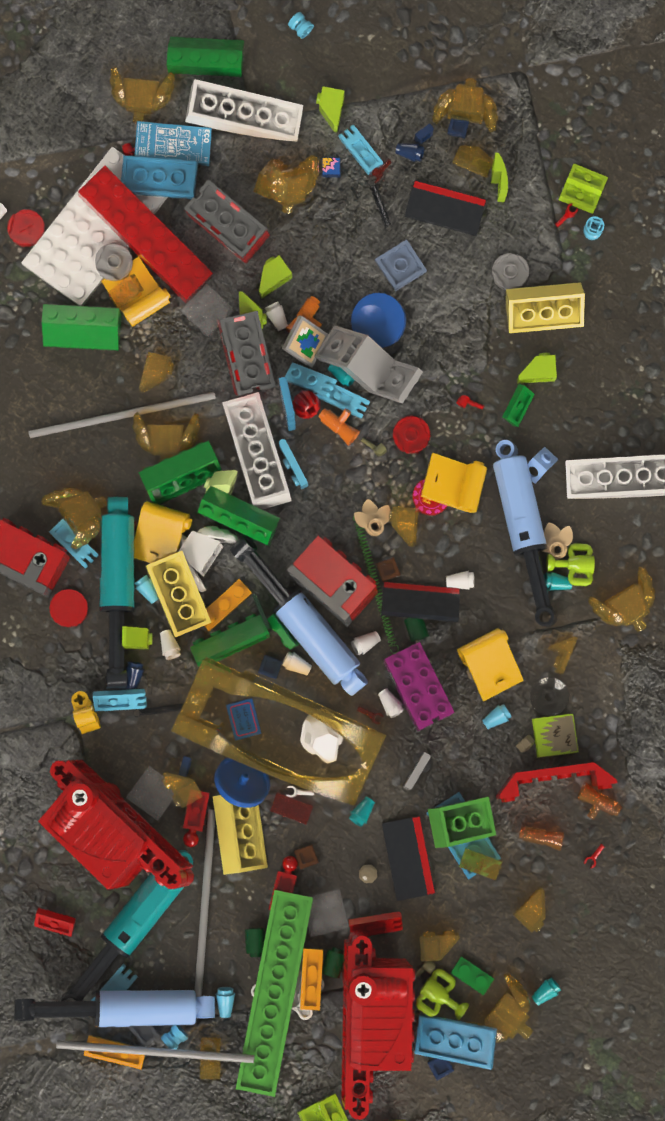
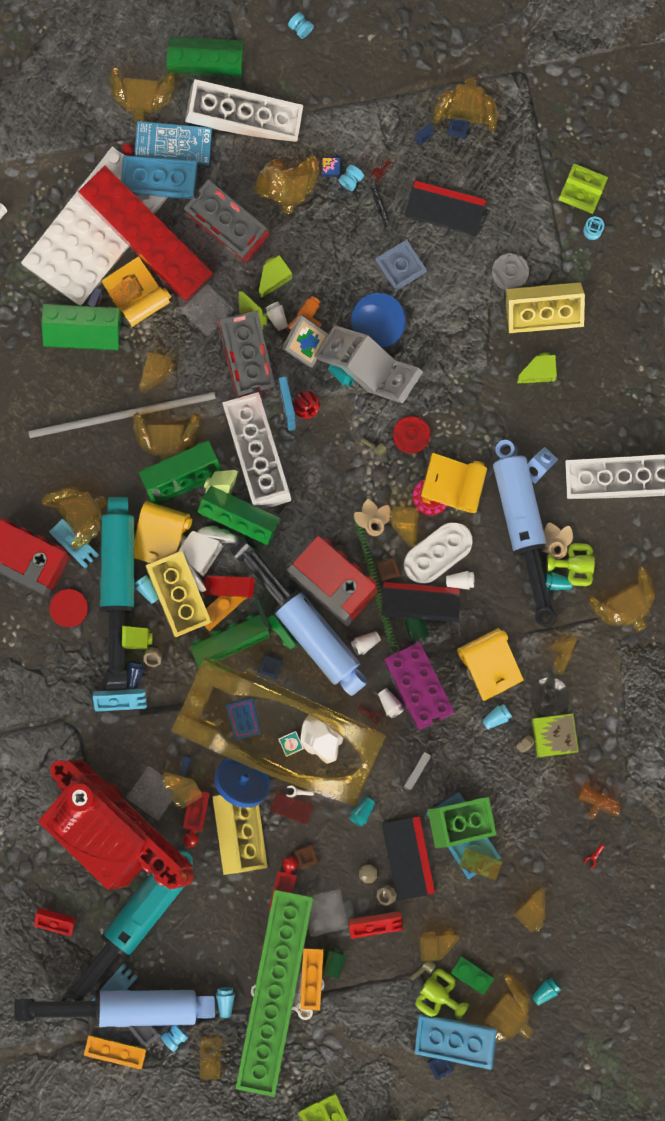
red tile [7,209,45,247] -> none
light grey piece [56,1040,255,1063] -> none
yellow piece [71,691,101,734] -> none
light grey tile [95,243,133,281] -> none
white cone [160,630,181,660] -> none
light grey piece [194,809,215,997] -> none
dark green brick [245,928,265,957] -> none
medium azure hinge [279,439,308,490] -> none
white cone [282,652,312,676] -> none
medium azure hinge [285,362,337,398] -> none
lime slope [316,87,345,132] -> none
medium azure hinge [316,383,370,419] -> none
orange piece [318,408,360,446] -> none
medium azure hinge [338,125,383,175] -> none
red piece [341,930,415,1120] -> none
dark blue cone [396,143,424,162] -> none
clear yellow slope [452,146,493,177] -> none
red hand [456,395,484,410] -> none
lime slope [491,153,508,202] -> none
red slope [496,762,617,802] -> none
green plate [502,384,535,427] -> none
clear orange piece [519,826,564,851] -> none
red hand [555,203,578,227] -> none
none -> dark blue tile [88,288,104,307]
none -> dark tan tile [143,647,163,667]
none -> red tile [203,576,255,598]
none -> tile [278,731,304,757]
none -> medium azure wheel [338,164,364,191]
none -> dark tan tile [376,885,397,906]
none -> white tile [404,522,472,584]

